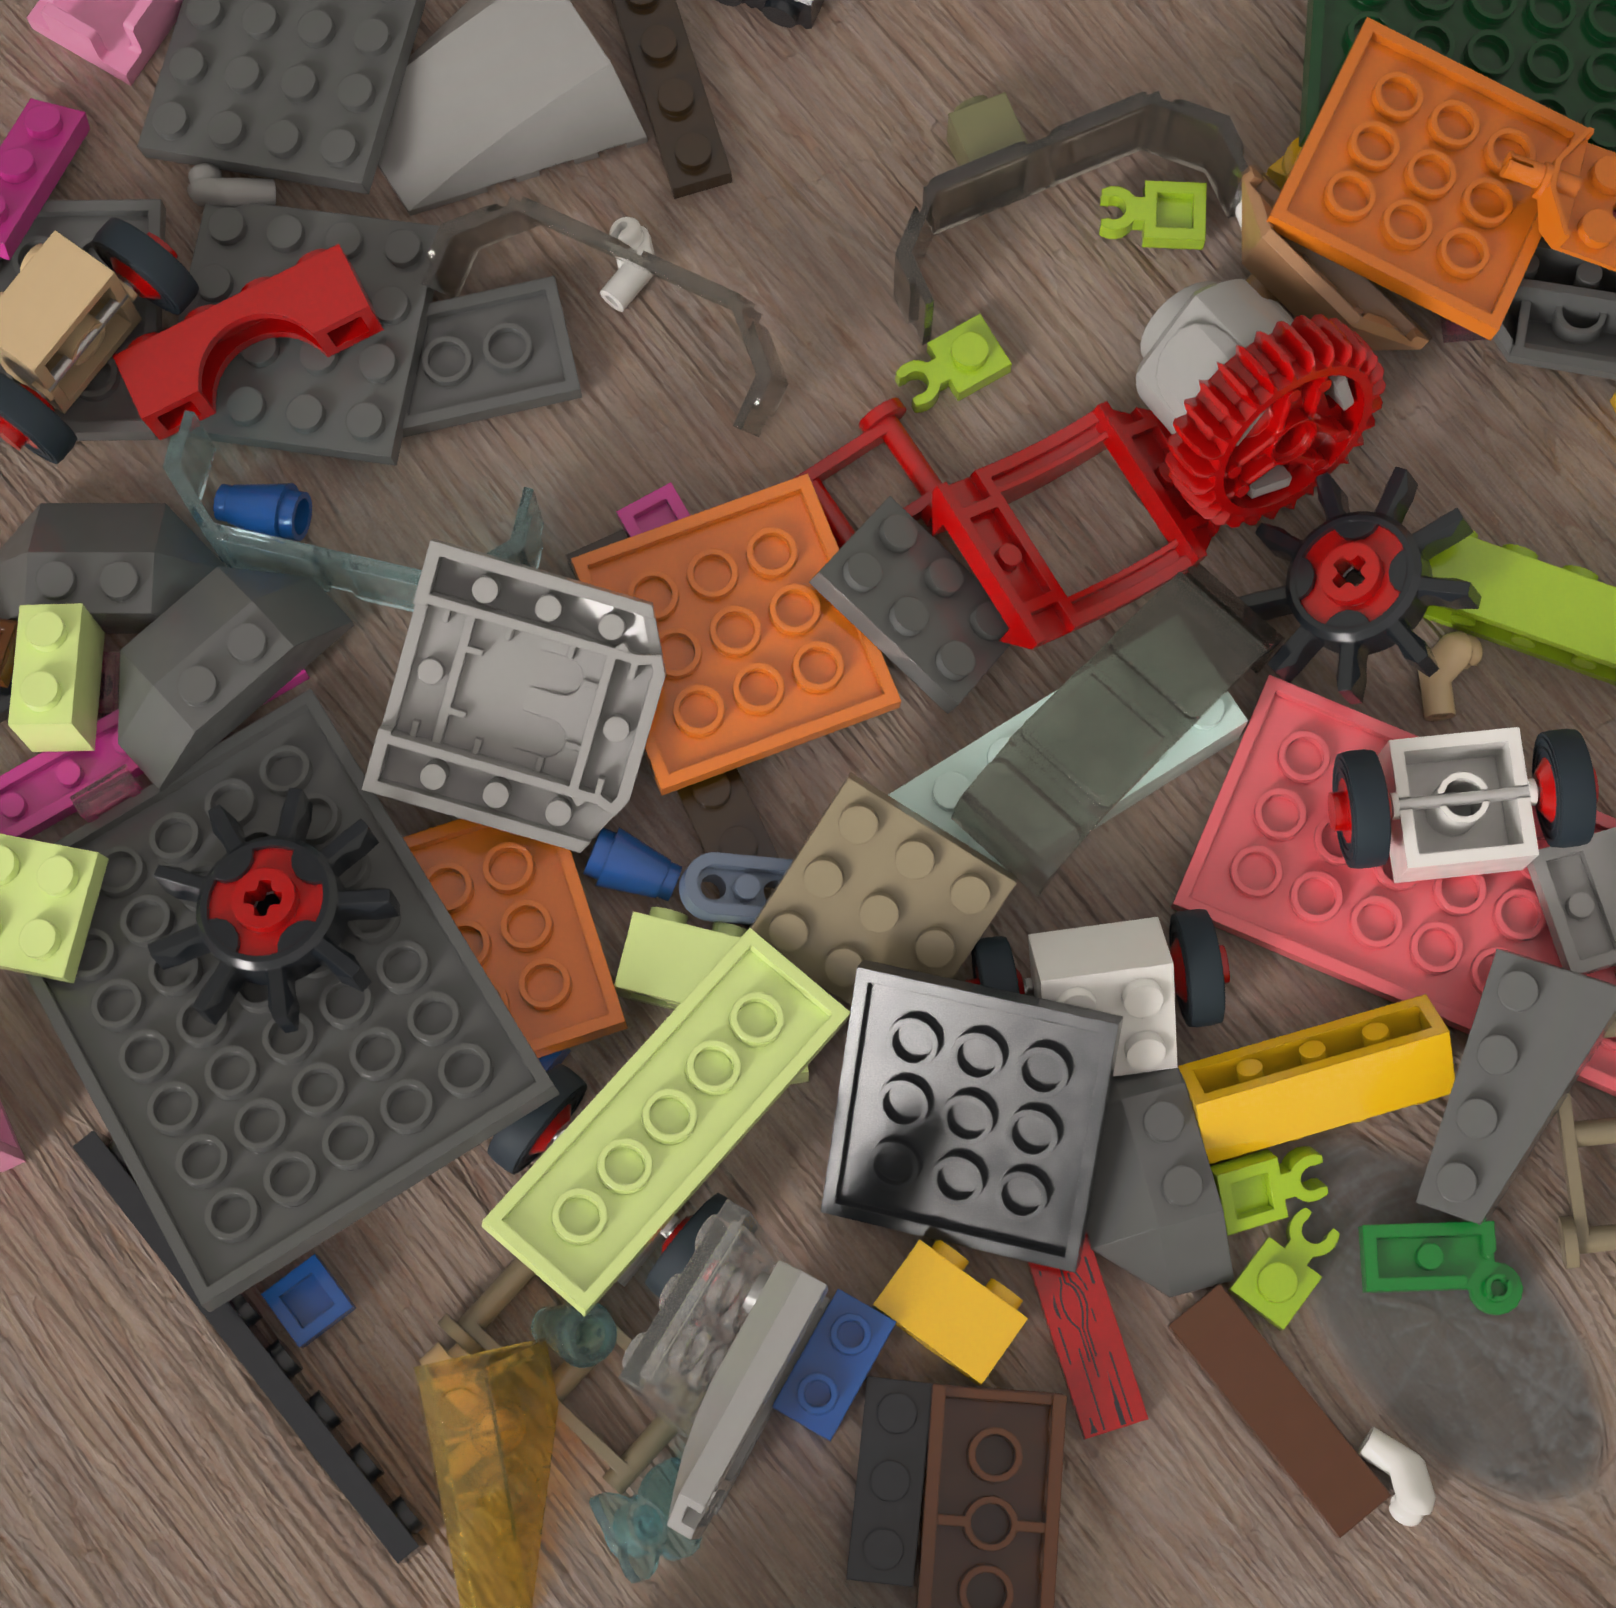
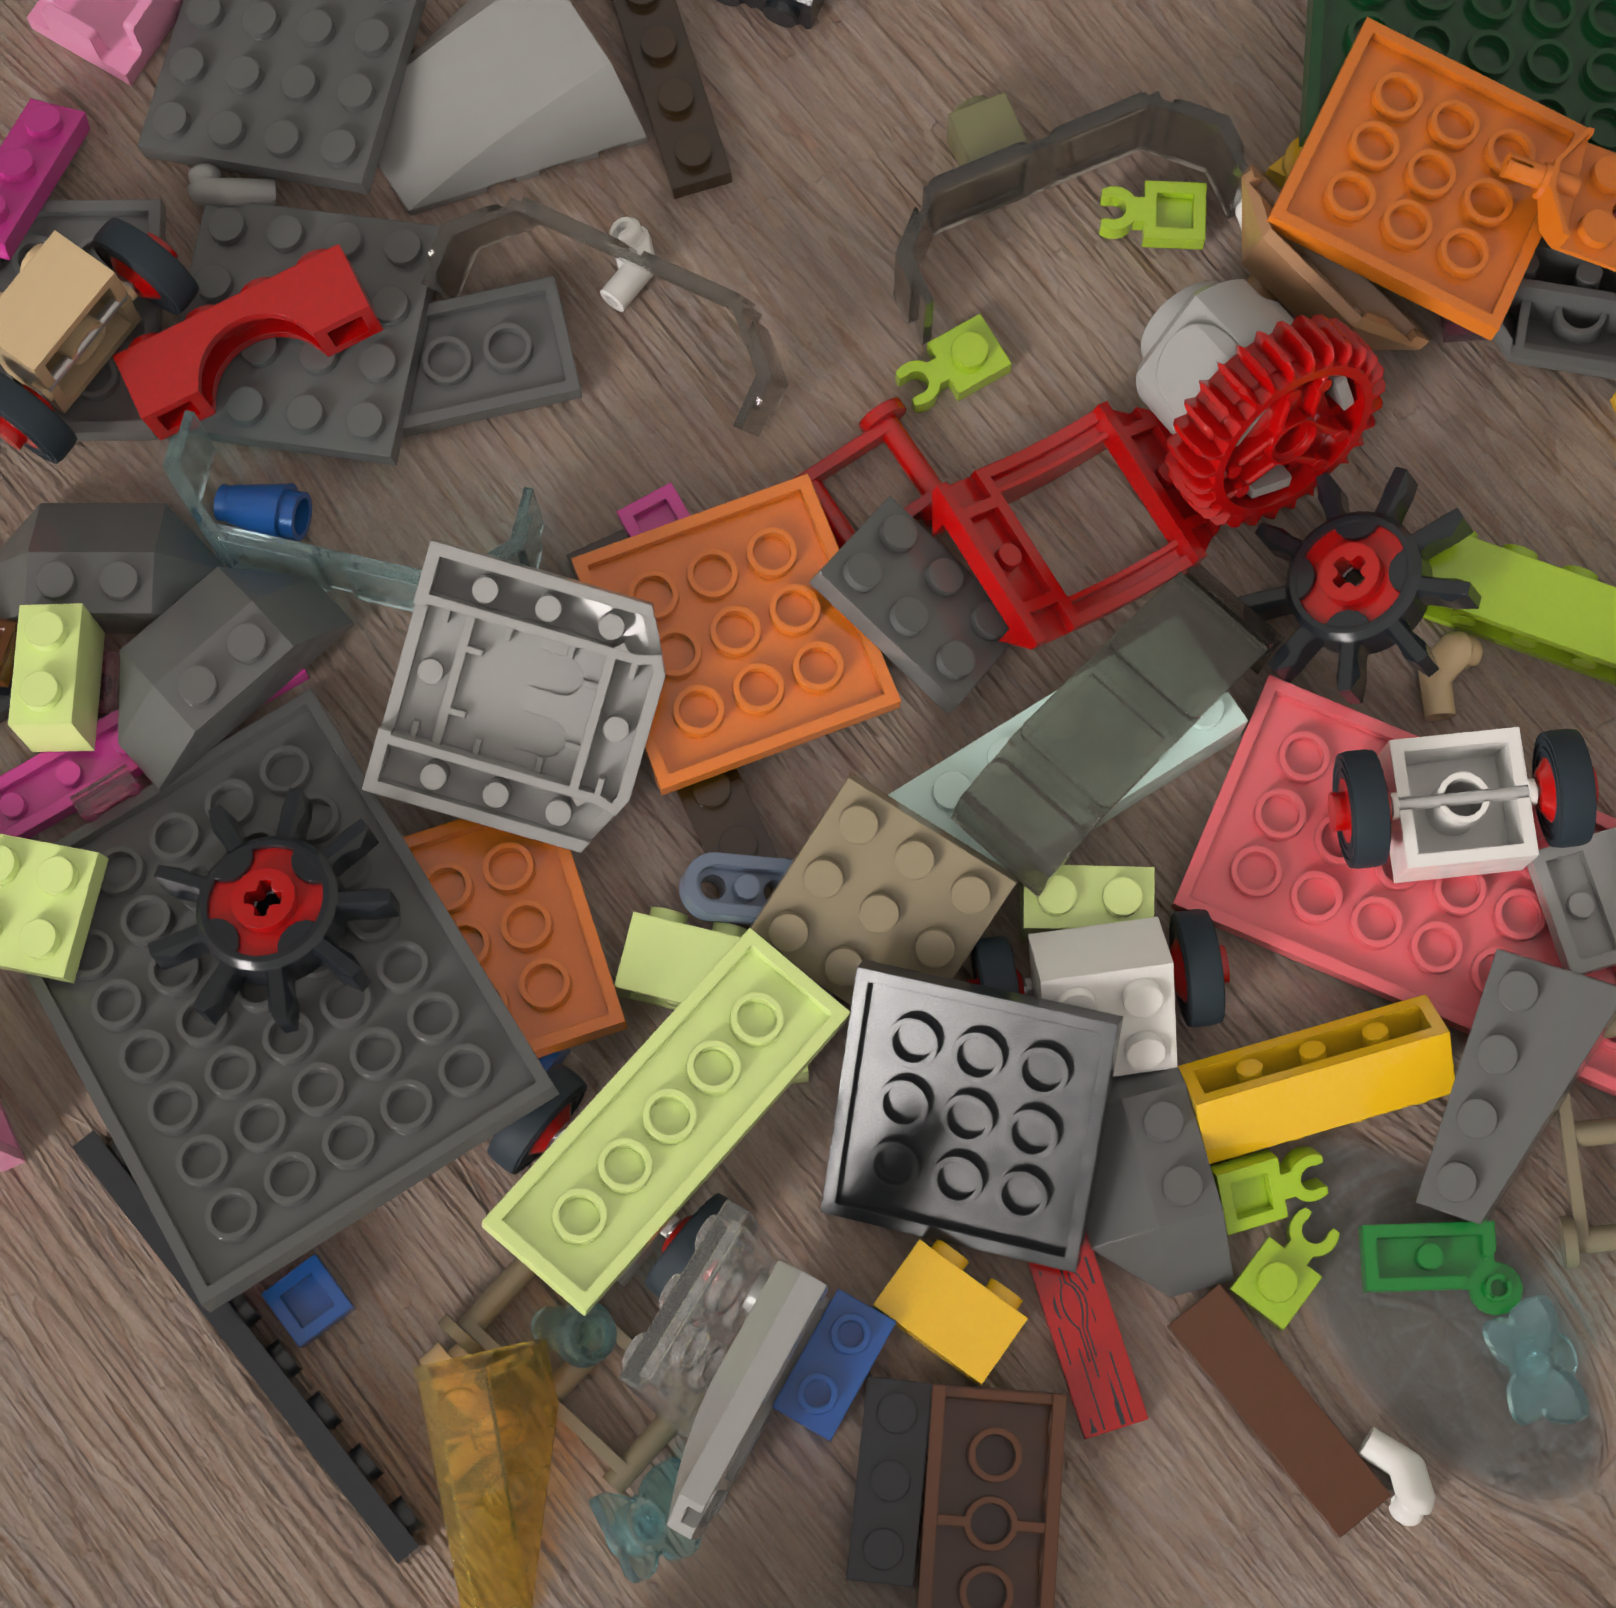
blue cone [583,827,683,901] -> none
none -> yellowish green brick [1019,864,1155,942]
none -> clear light blue animal [1482,1294,1590,1426]

